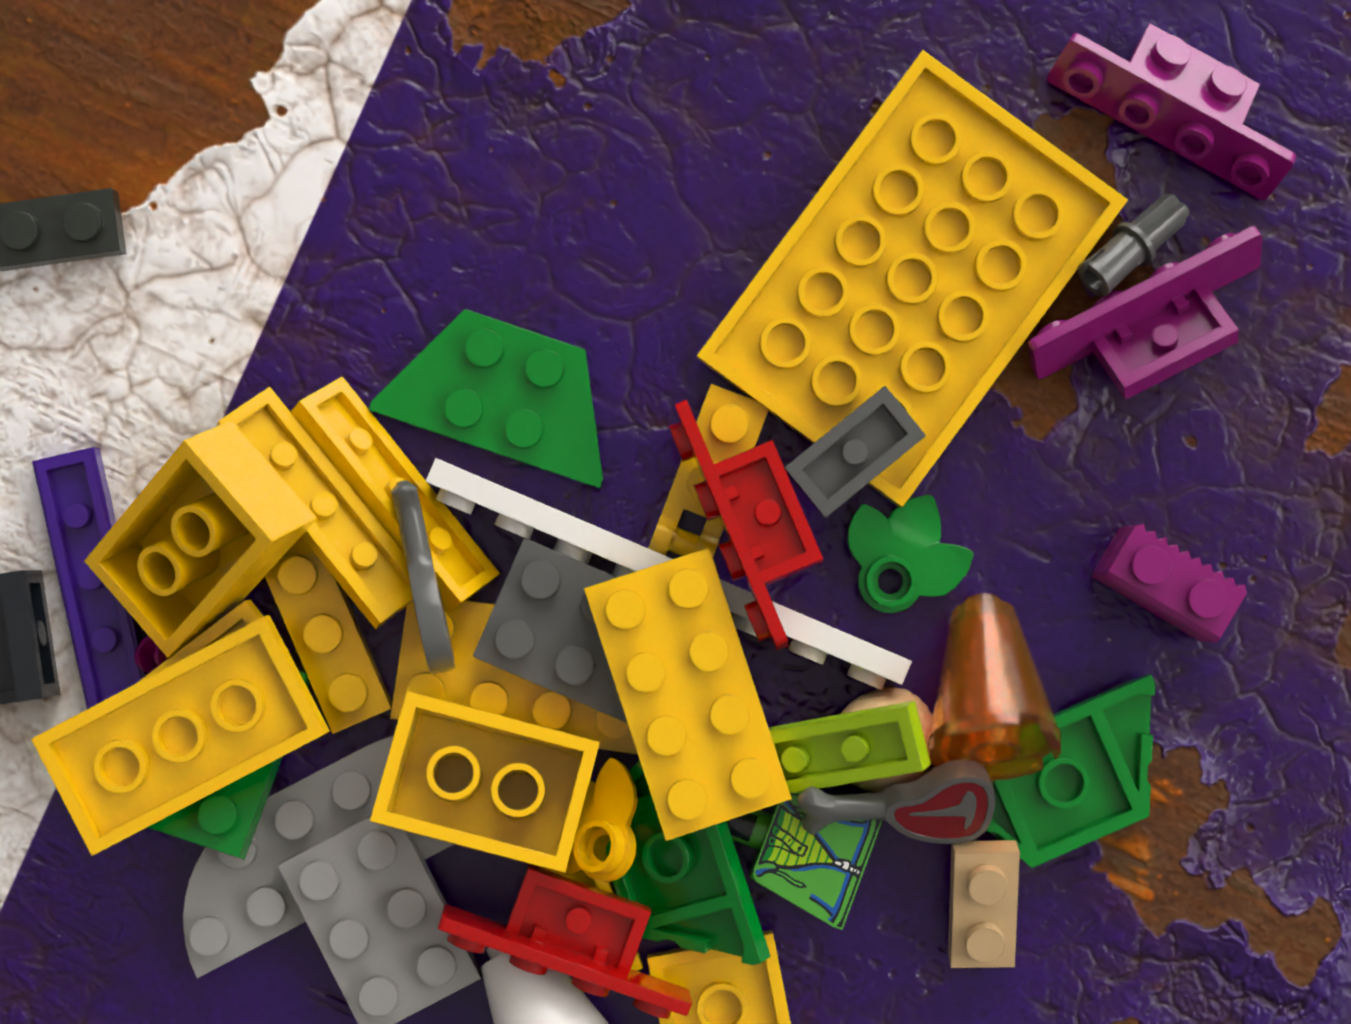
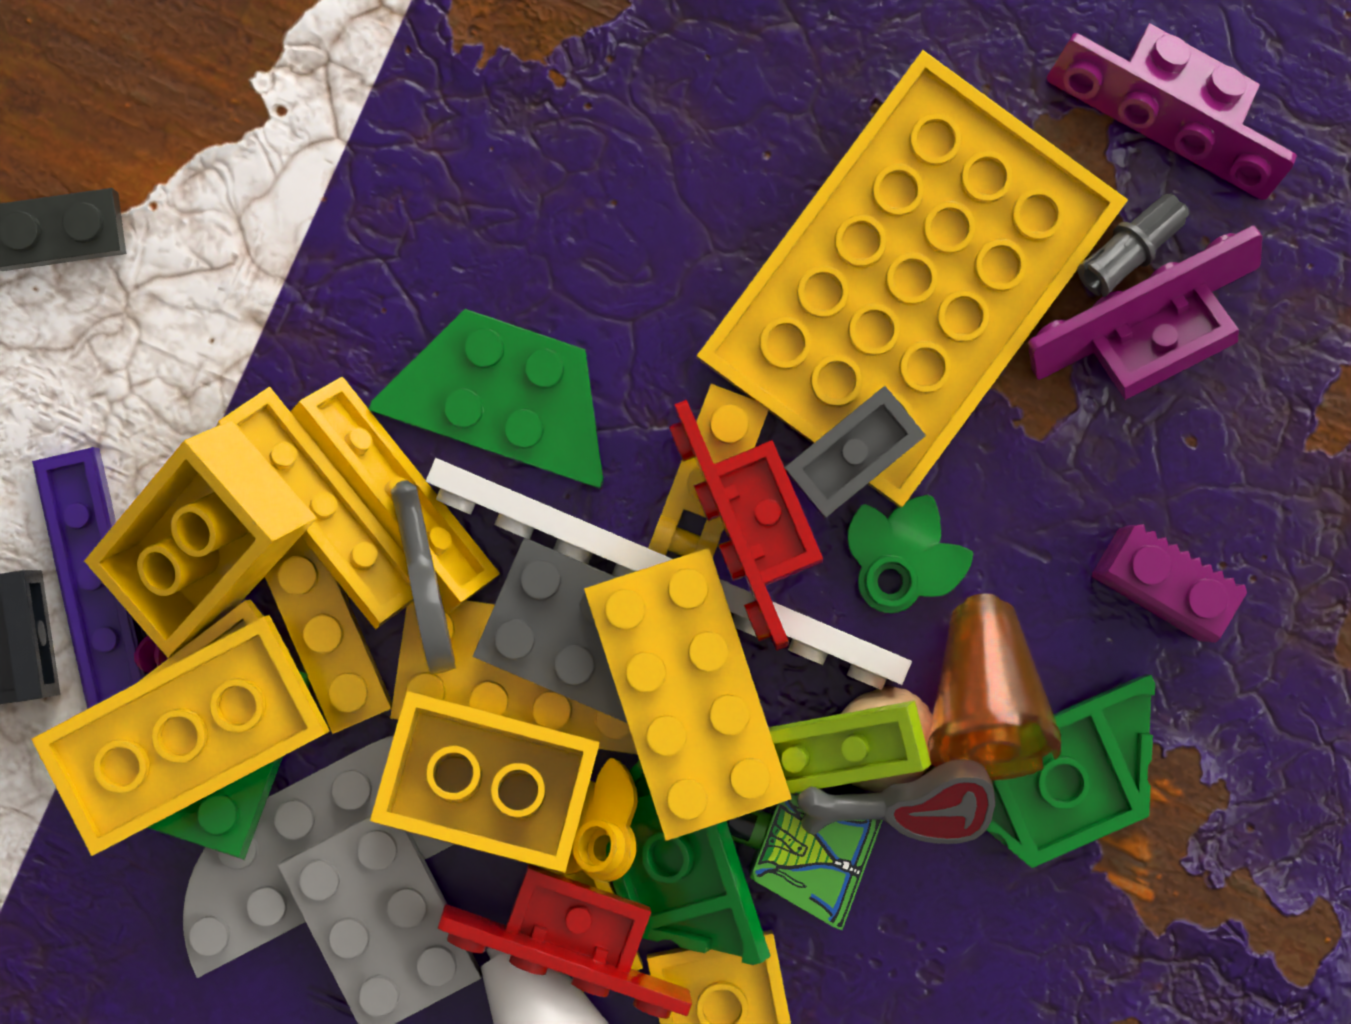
tan plate [948,840,1020,968] -> none

